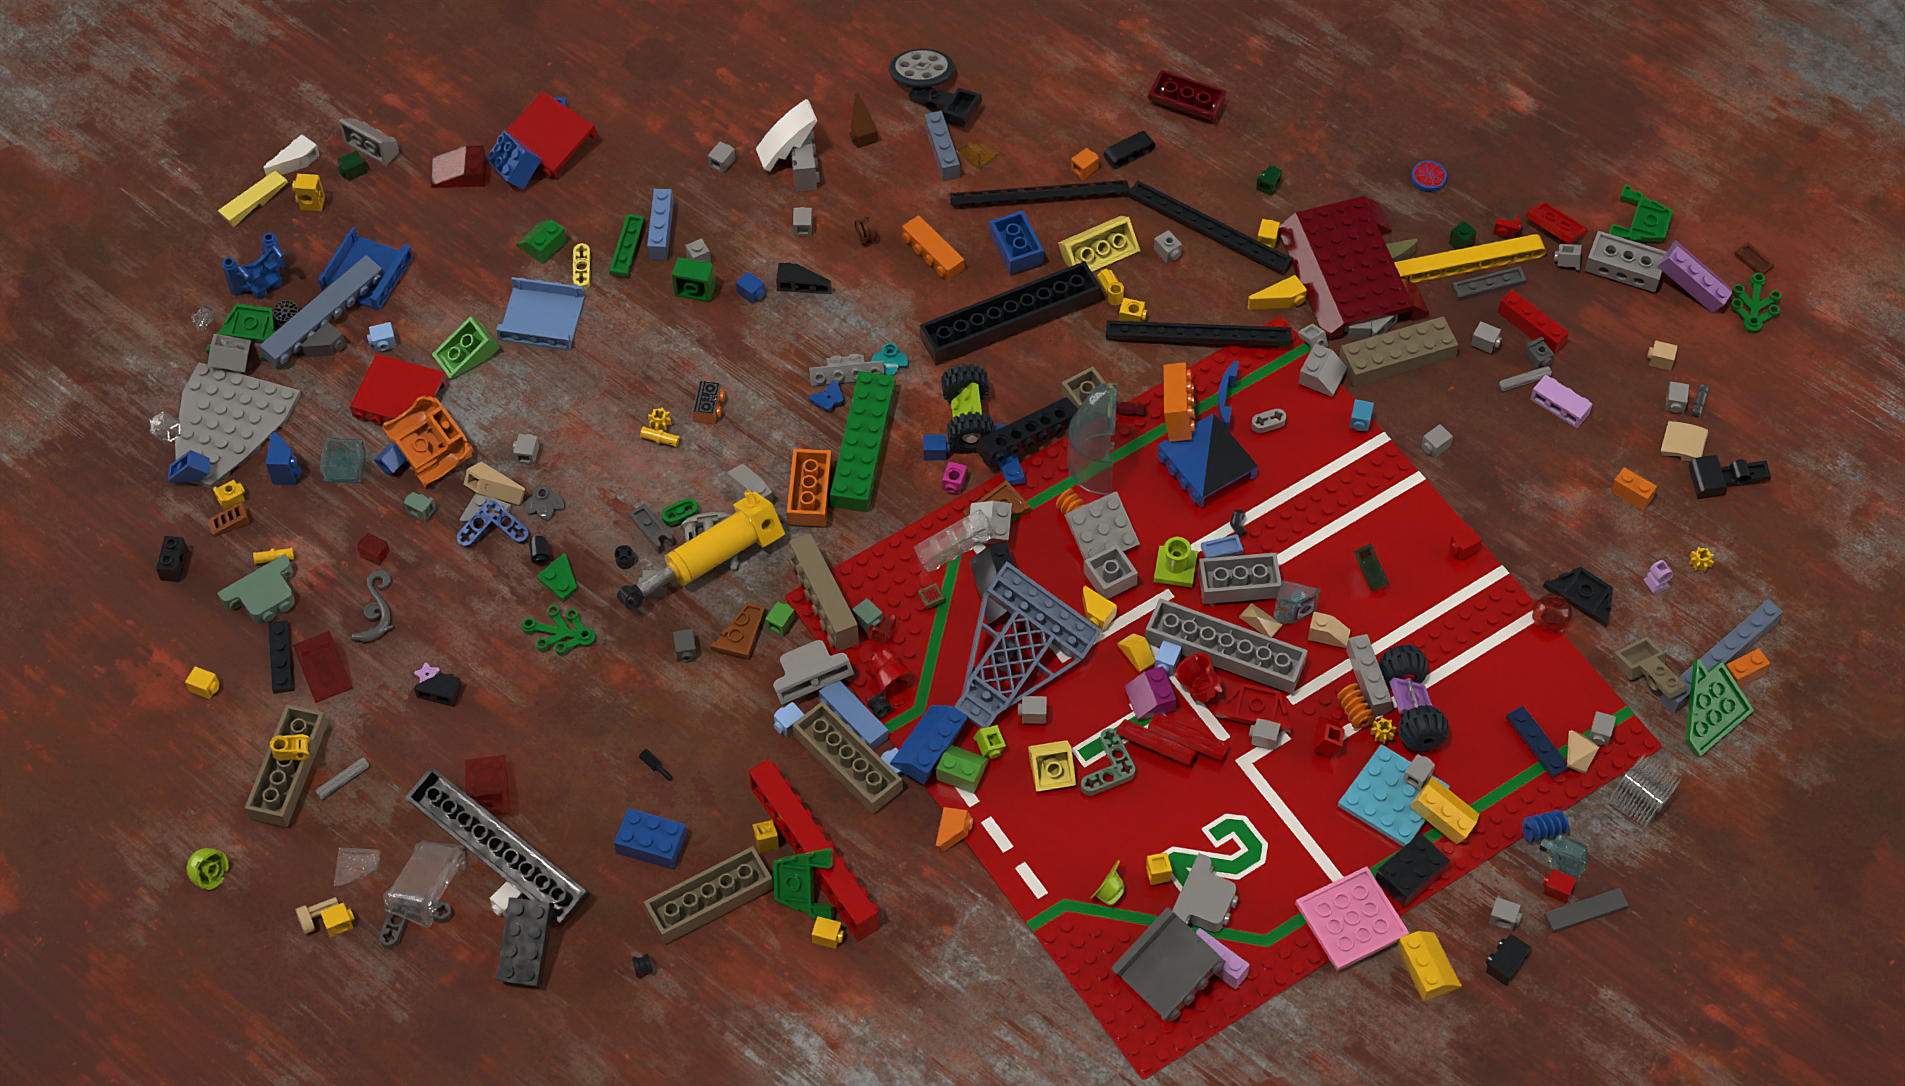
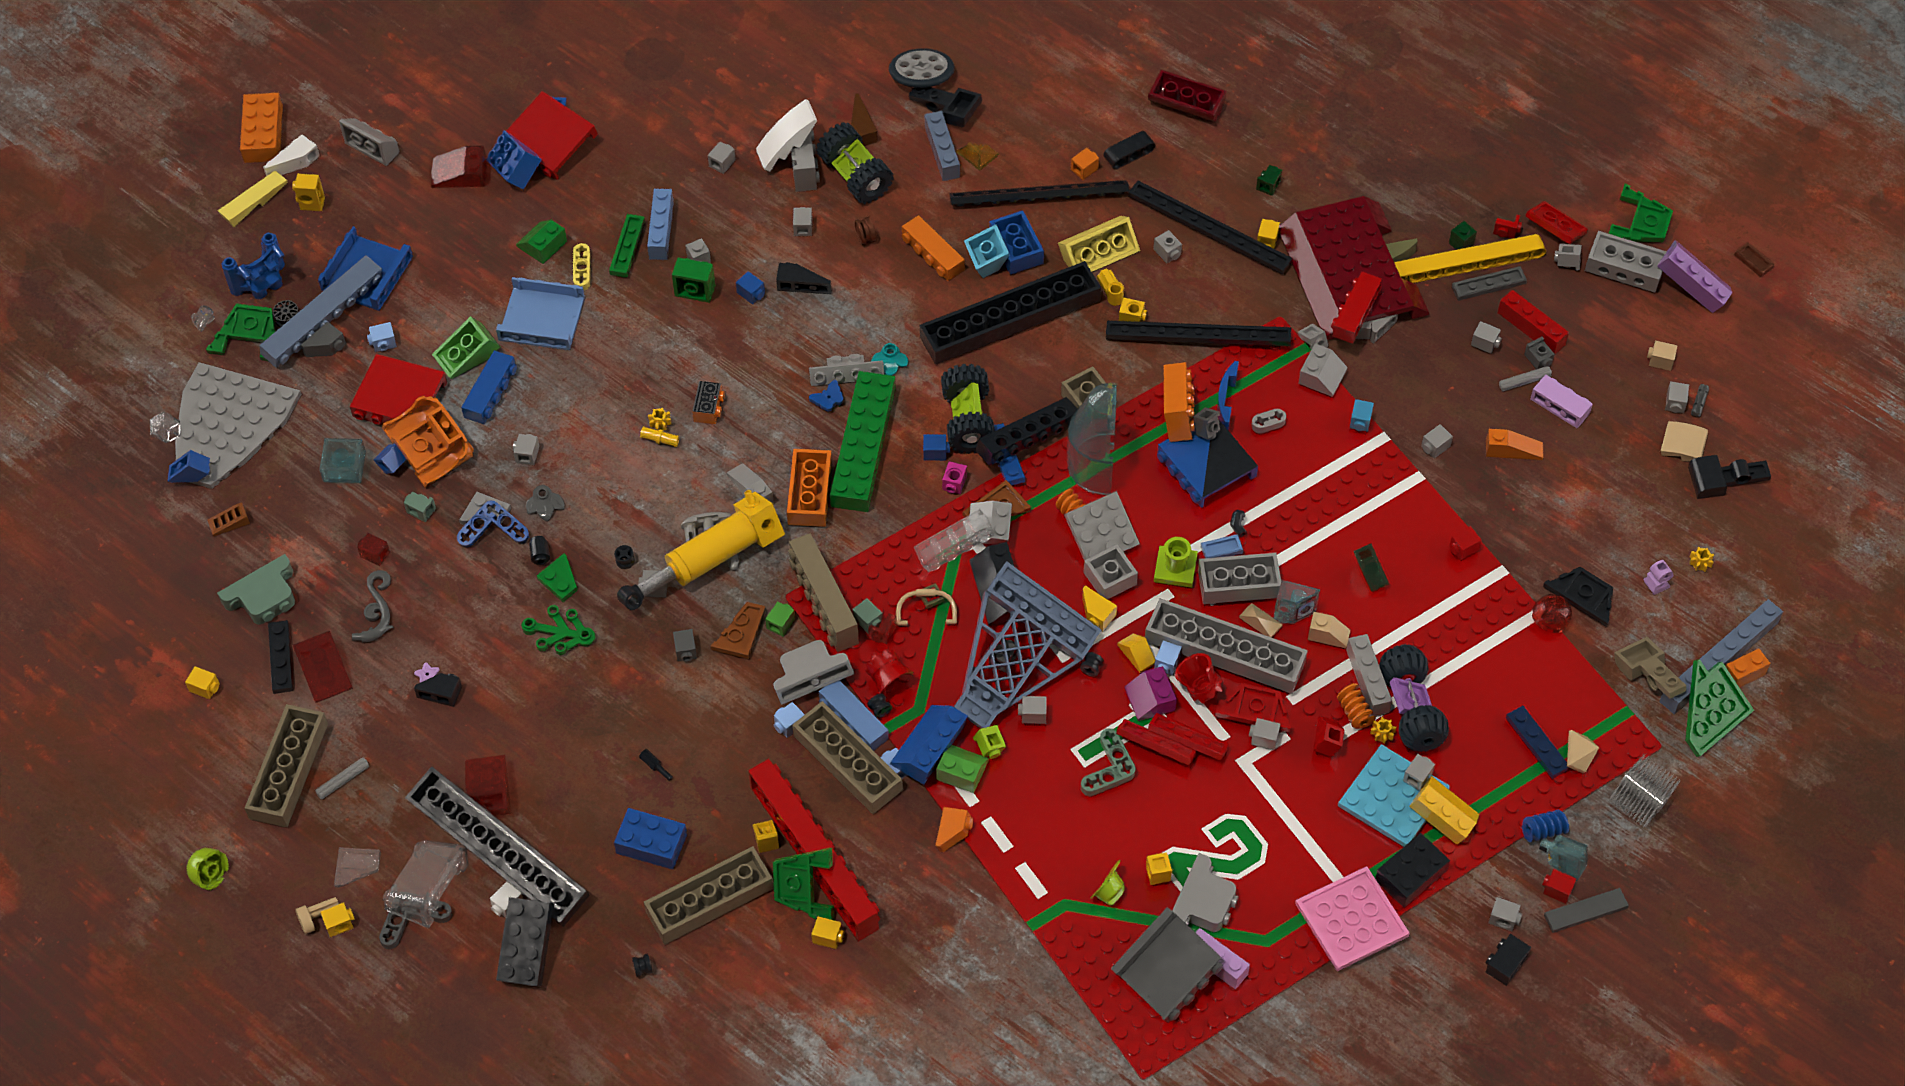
black brick [156,536,188,582] -> none
light grey slope [207,334,251,373] -> none
yellow brick [213,480,245,511] -> none
yellow pin [253,547,294,565] -> none
blue slope [266,432,300,485] -> none
yellow piece [270,734,310,761] -> none
dark green brick [337,150,367,182] -> none
tan slope [464,461,525,505] -> none
dark grey plate [629,503,674,554] -> none
green plate [662,498,698,526] -> none
light yellow slope [1028,740,1076,792] -> none
dark red axle [1109,401,1146,415] -> none
yellow slope [1247,275,1307,310] -> none
dark tan brick [1339,316,1458,387] -> none
yellow slope [1397,931,1462,1002] -> none
tile [1411,160,1447,192] -> none
light grey brick [1589,711,1616,746] -> none
orange brick [1611,467,1657,511] -> none
green plant [1731,273,1781,333] -> none
none -> orange brick [240,93,283,163]
none -> blue brick [461,350,517,424]
none -> black plate [816,122,894,204]
none -> tan piece [896,589,957,626]
none -> medium azure slope [964,225,1010,278]
none -> black wheel [1080,652,1104,677]
none -> dark grey brick [1193,407,1220,440]
none -> red brick [1331,272,1382,344]
none -> orange slope [1486,429,1543,460]

